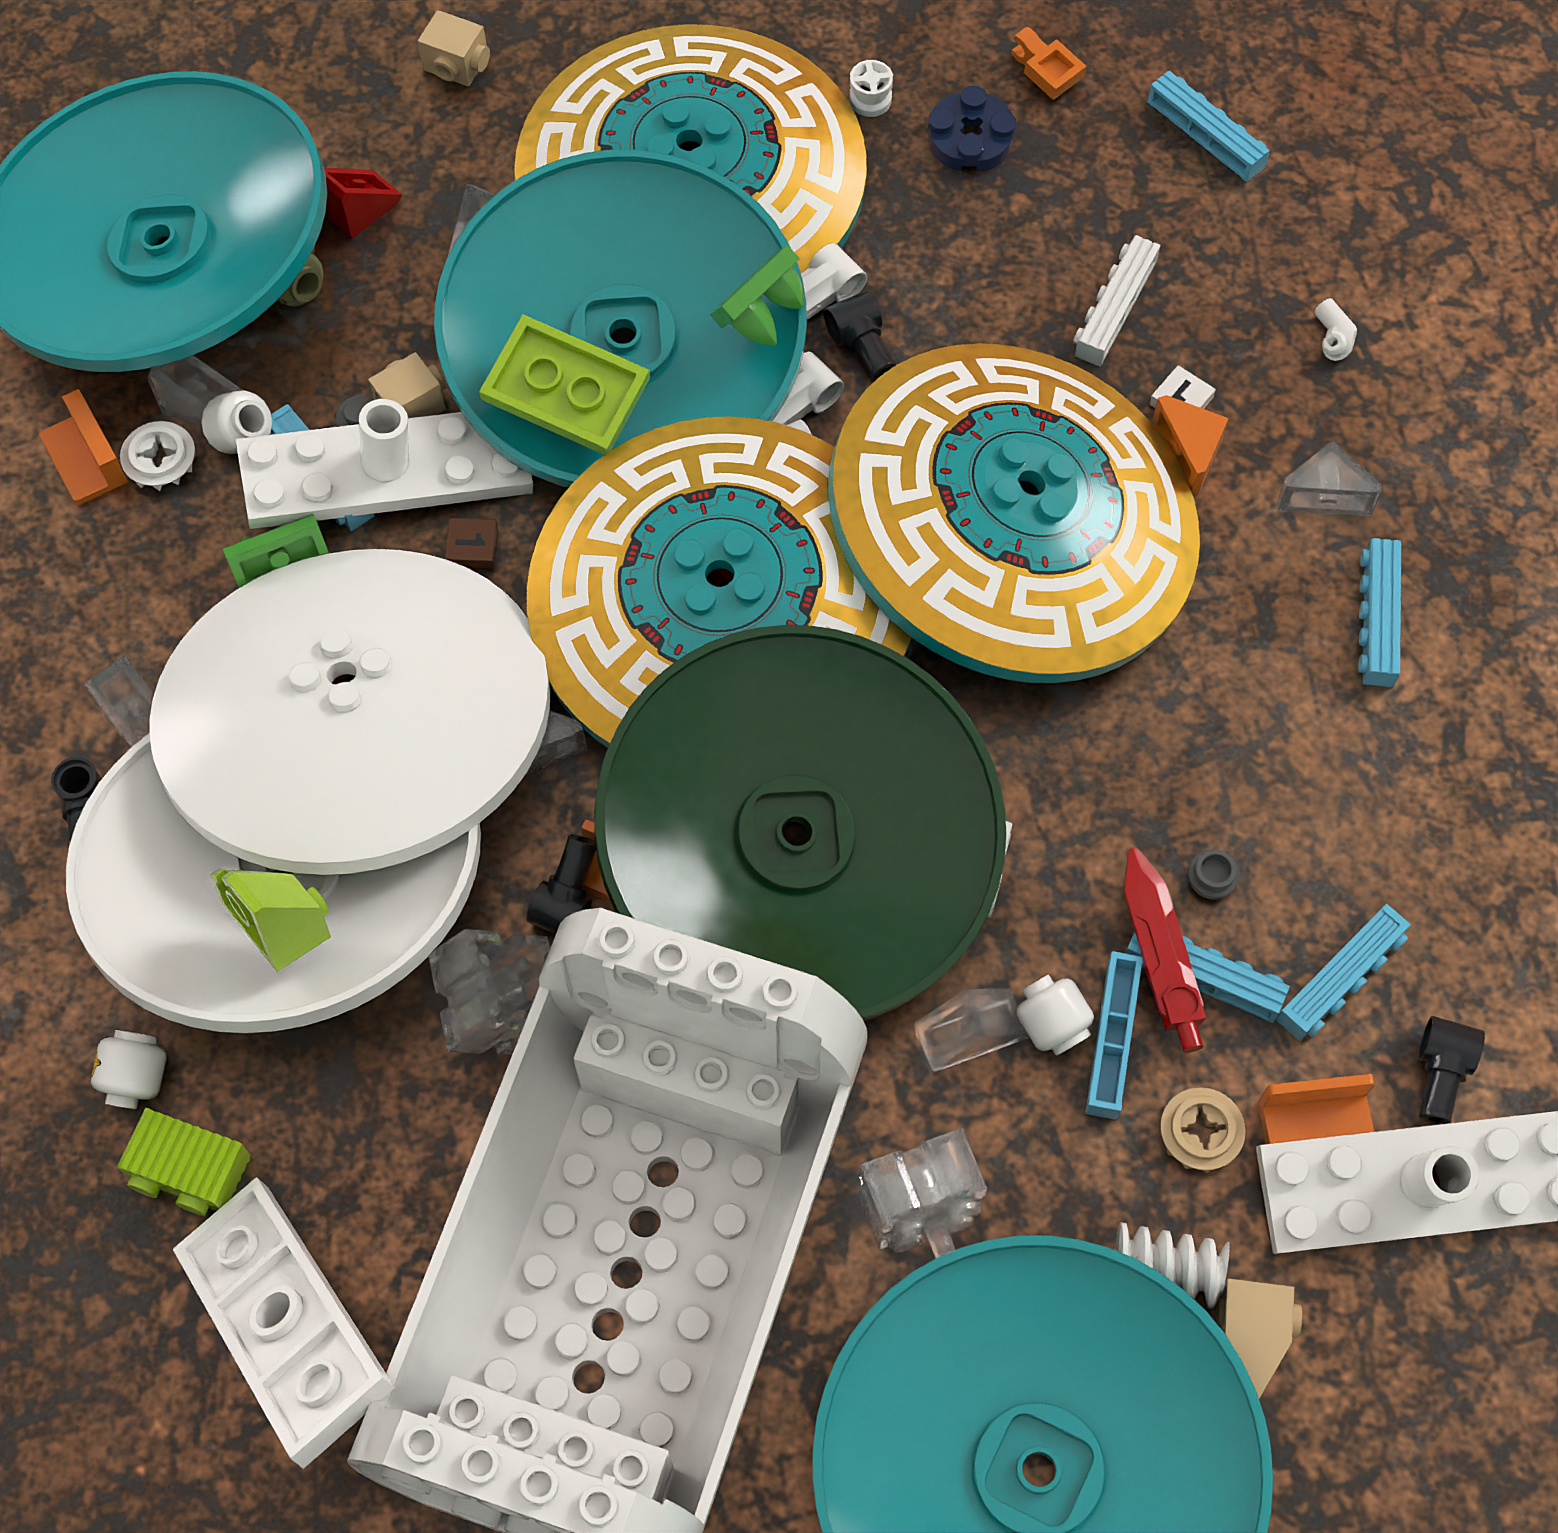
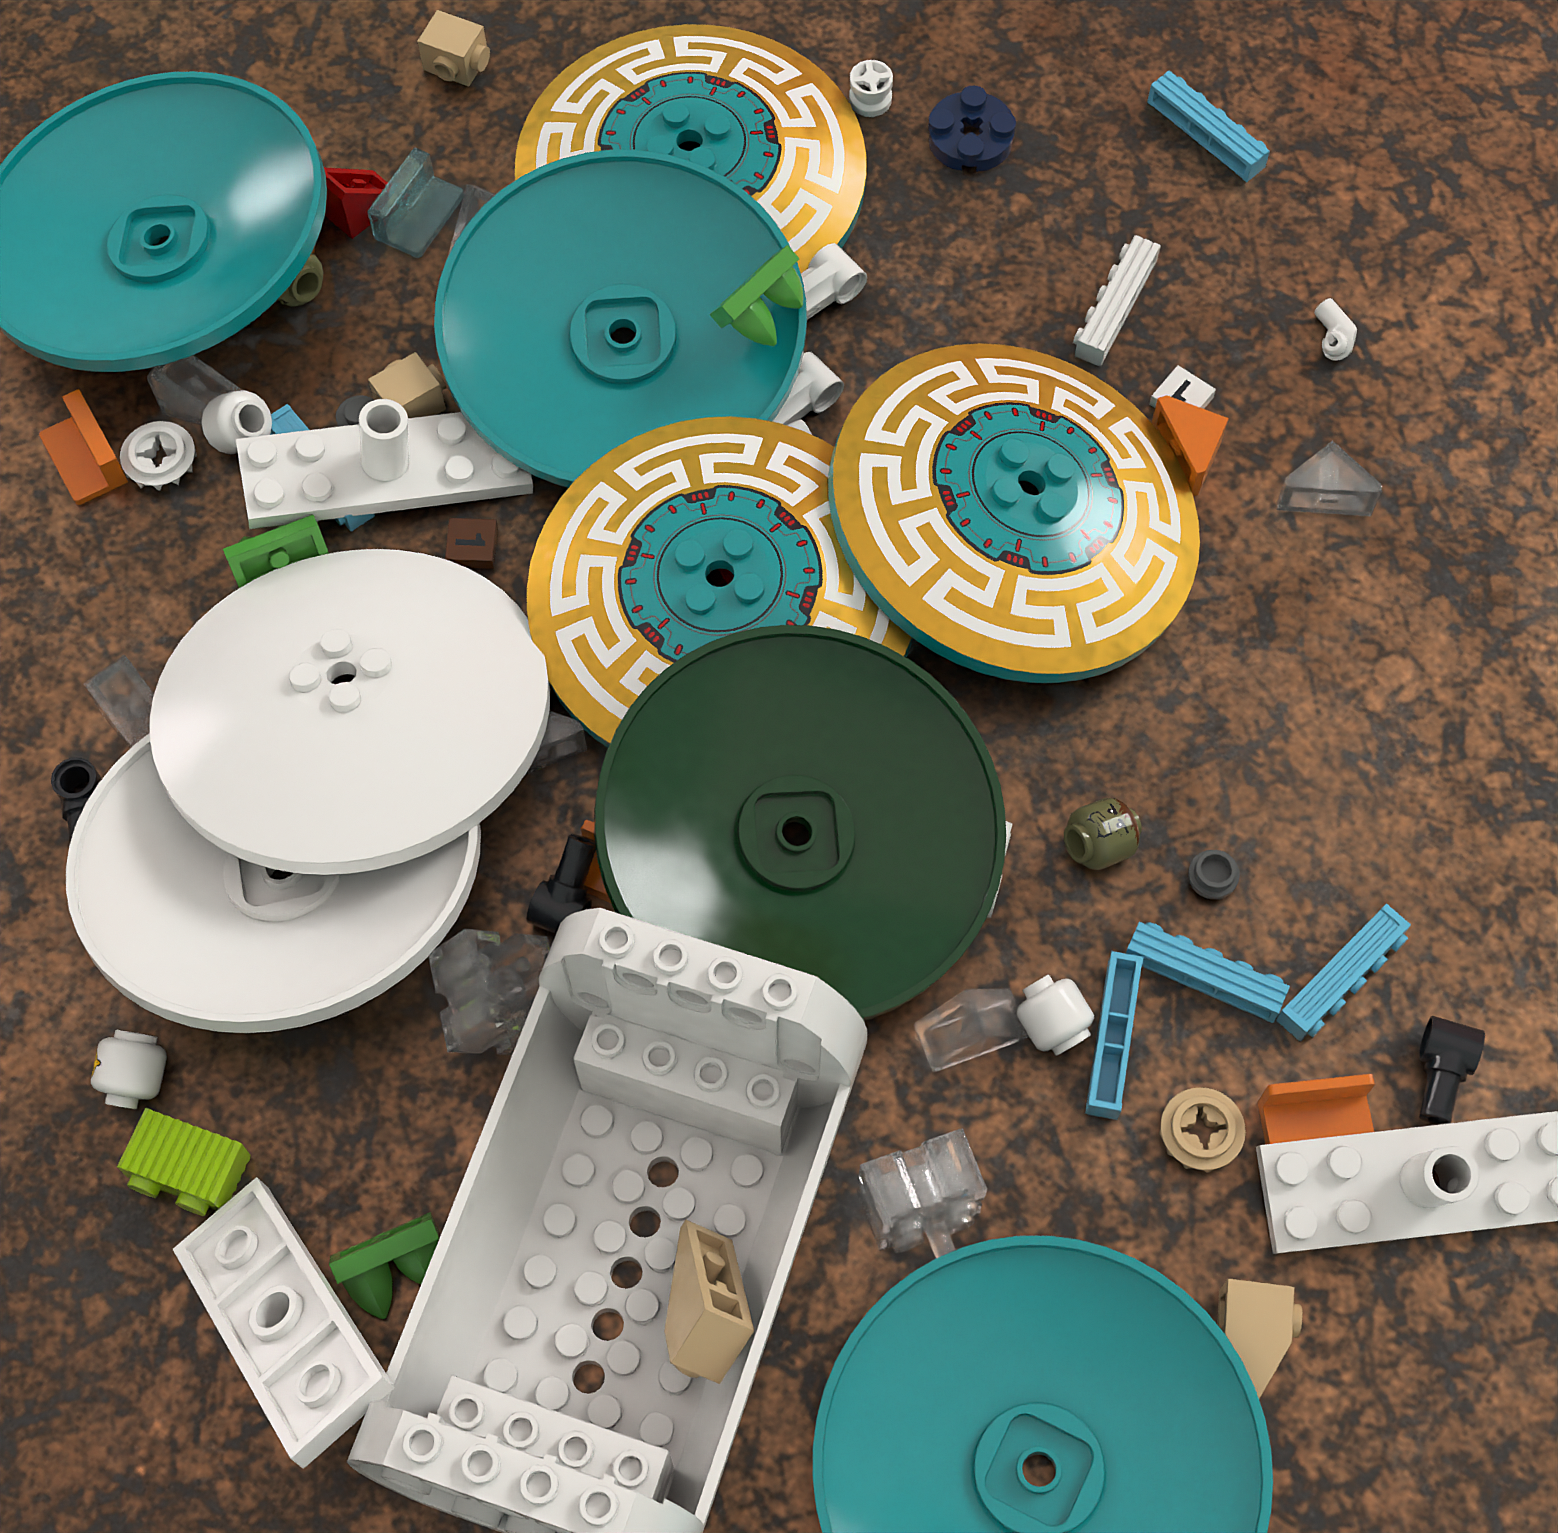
lime slope [210,869,331,972] -> none
lime plate [479,314,650,455] -> none
black pin [823,291,896,381] -> none
orange plate [1011,27,1087,100] -> none
white piece [1114,1222,1230,1309] -> none
red piece [1123,847,1206,1053] -> none
medium azure piece [1358,538,1401,687] -> none
none -> bright green tile [329,1212,440,1319]
none -> clear light blue panel [367,147,464,258]
none -> tan slope [664,1219,754,1384]
none -> olive head [1064,798,1142,870]

